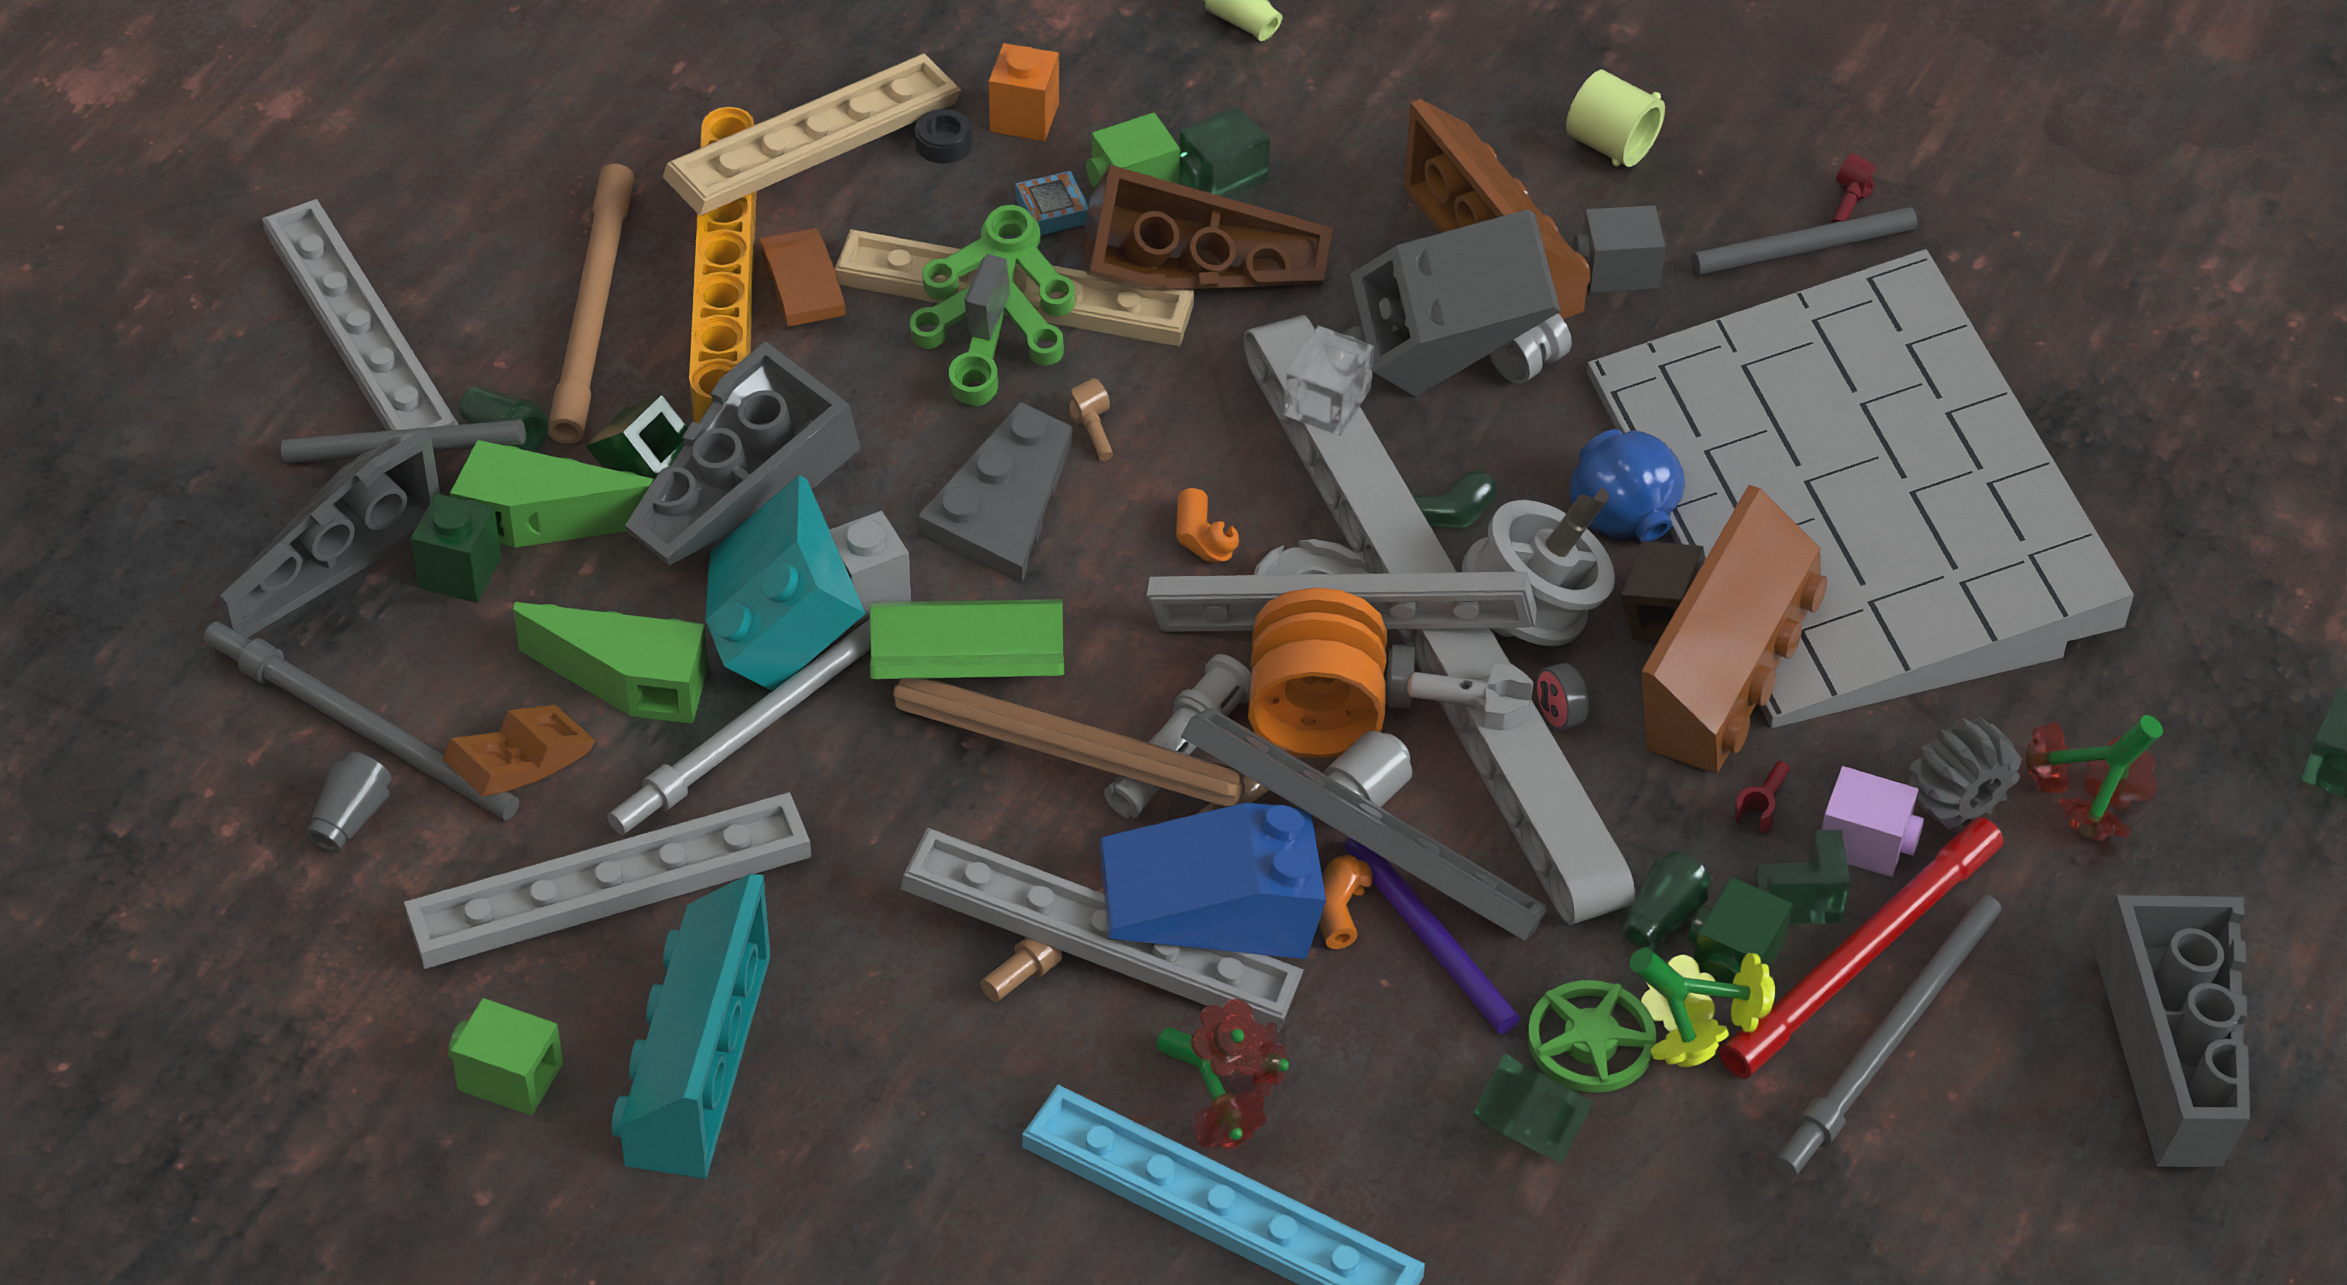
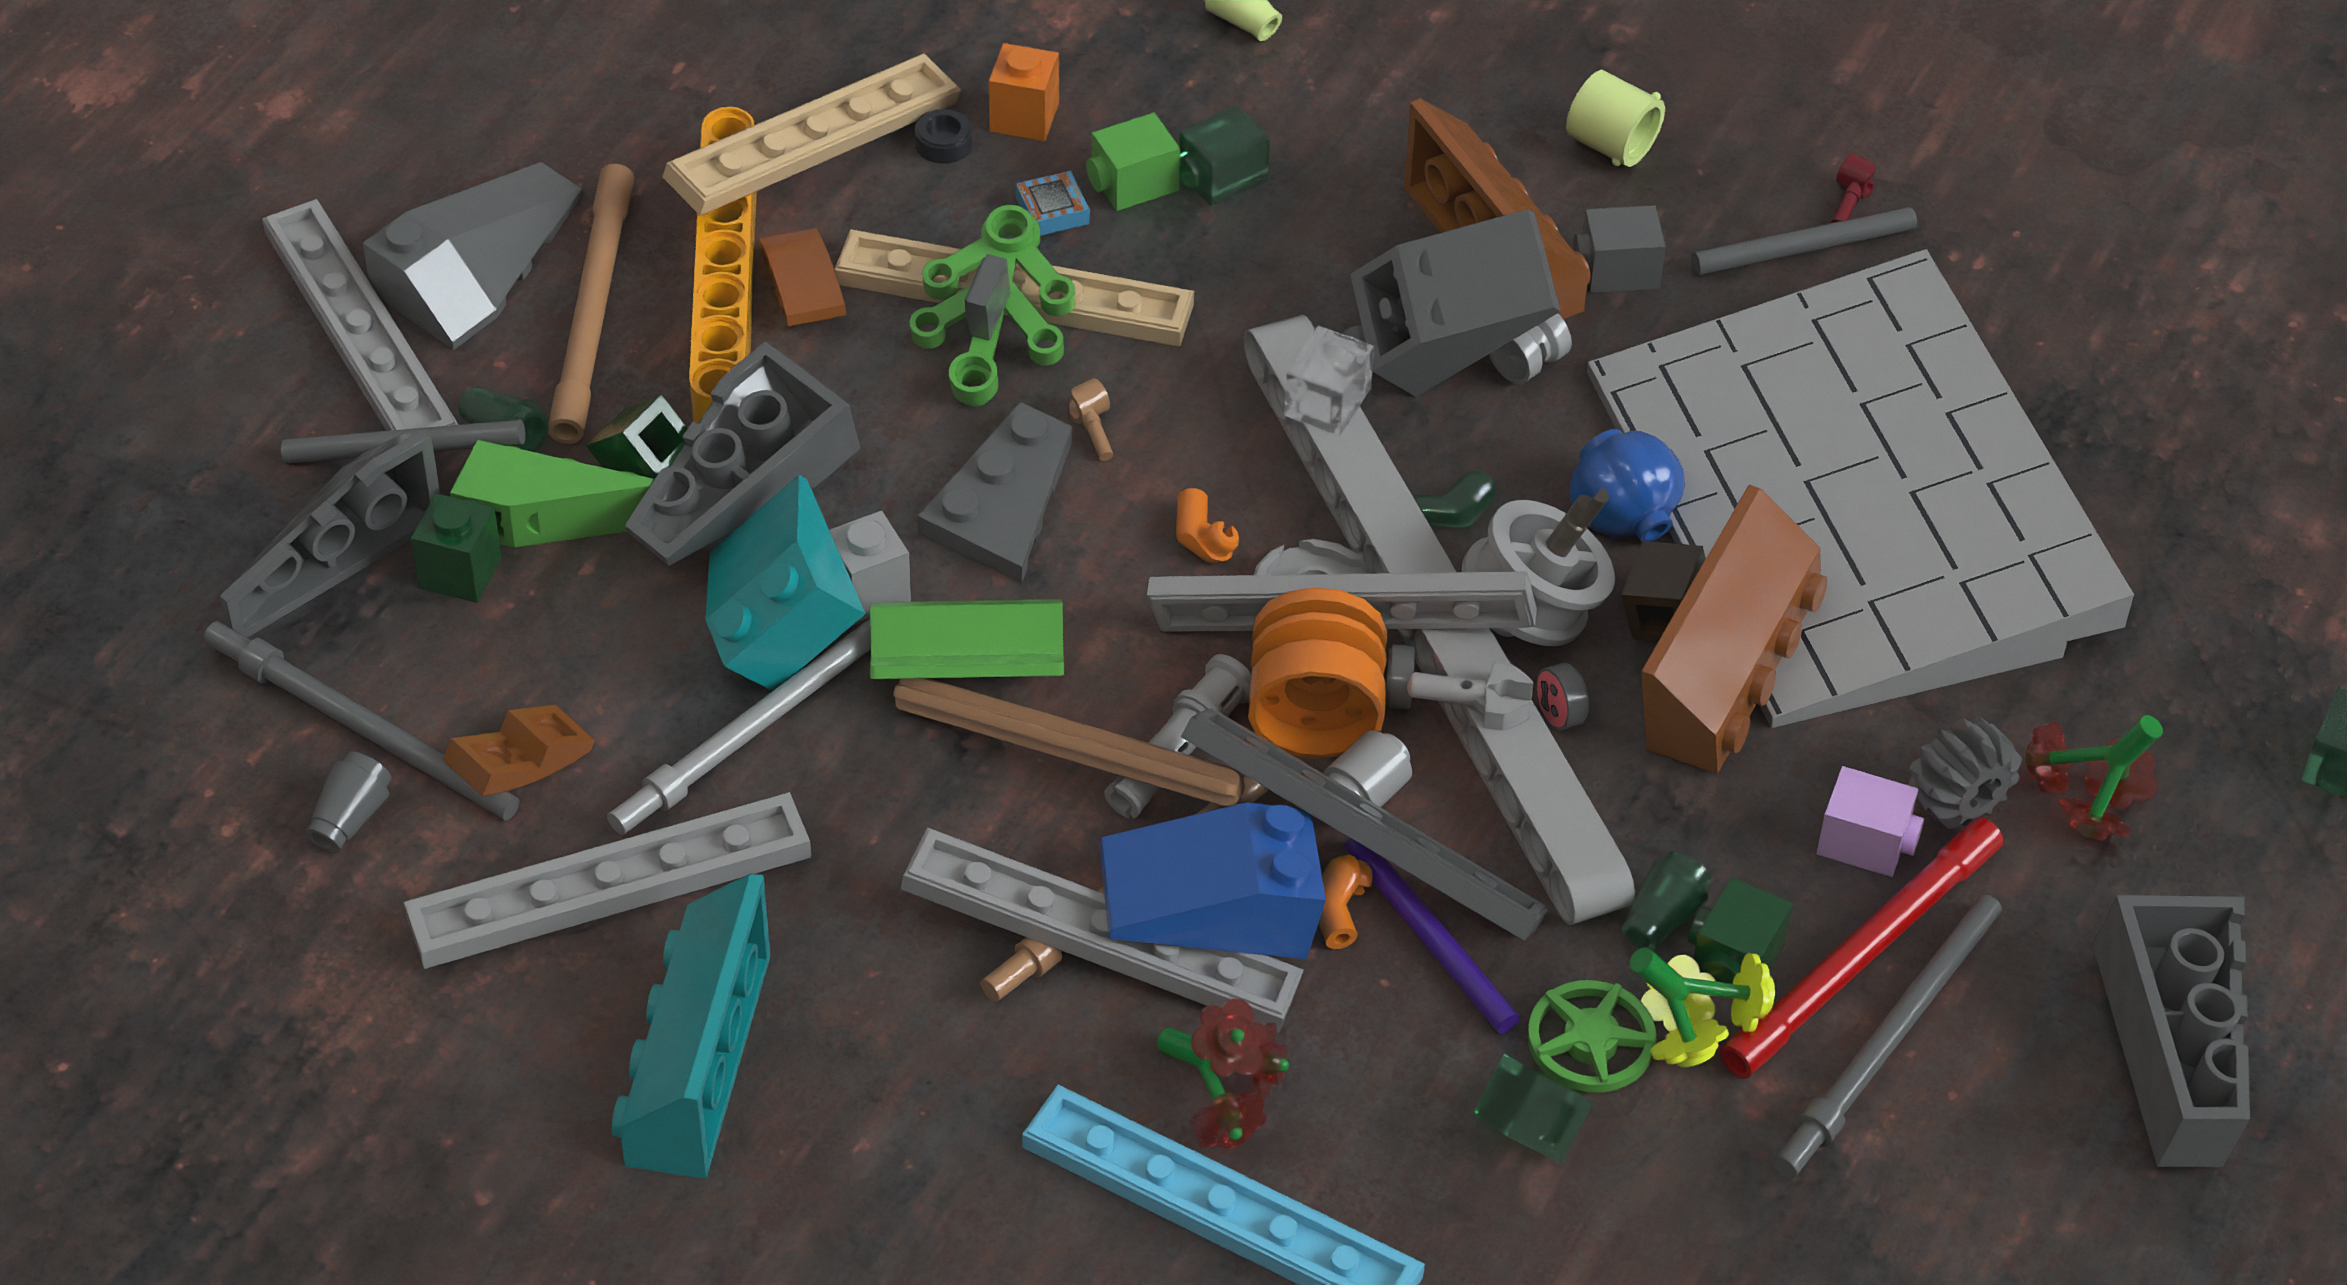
bright green brick [448,998,563,1116] -> none
bright green slope [513,602,708,724] -> none
reddish brown wedge [1081,165,1333,290] -> none
dark red hand [1734,761,1790,833] -> none
clear green panel [1755,830,1851,924] -> none
none -> dark grey wedge [363,162,583,350]

